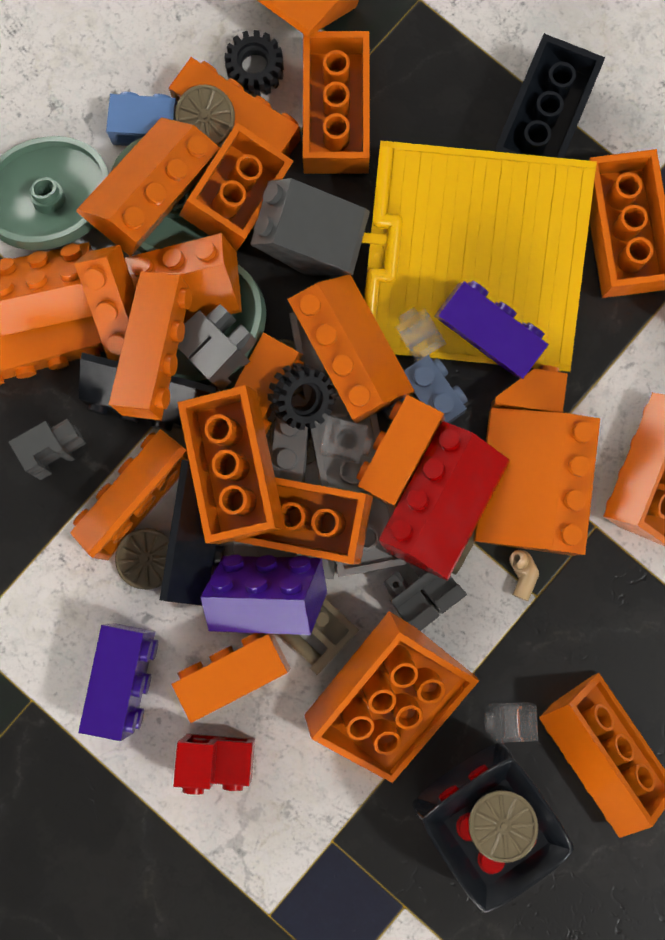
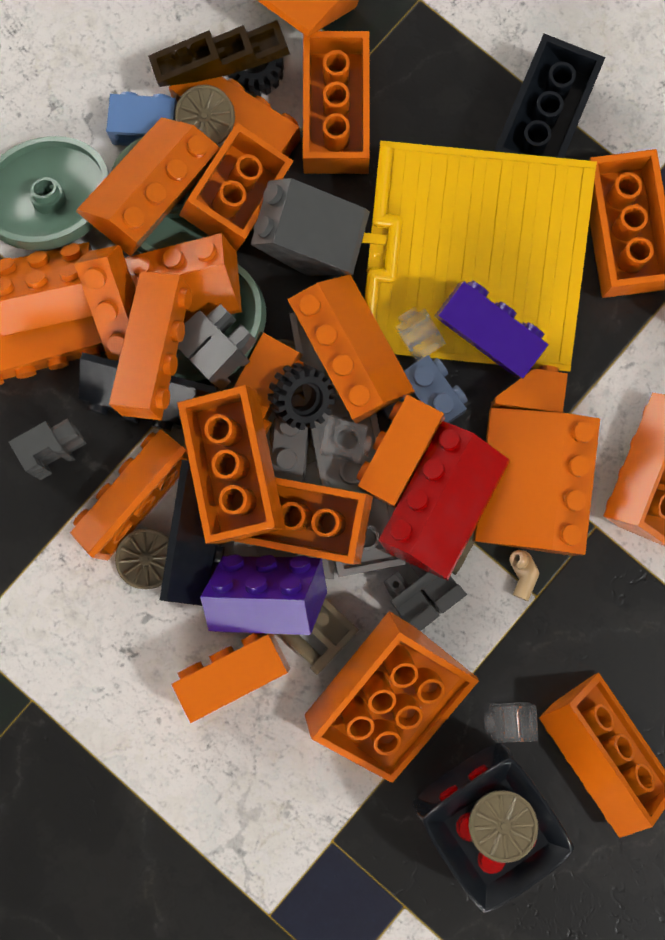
dark purple brick [78,624,158,741] -> none
red brick [173,734,255,795] -> none
none -> dark brown slope [148,20,290,87]

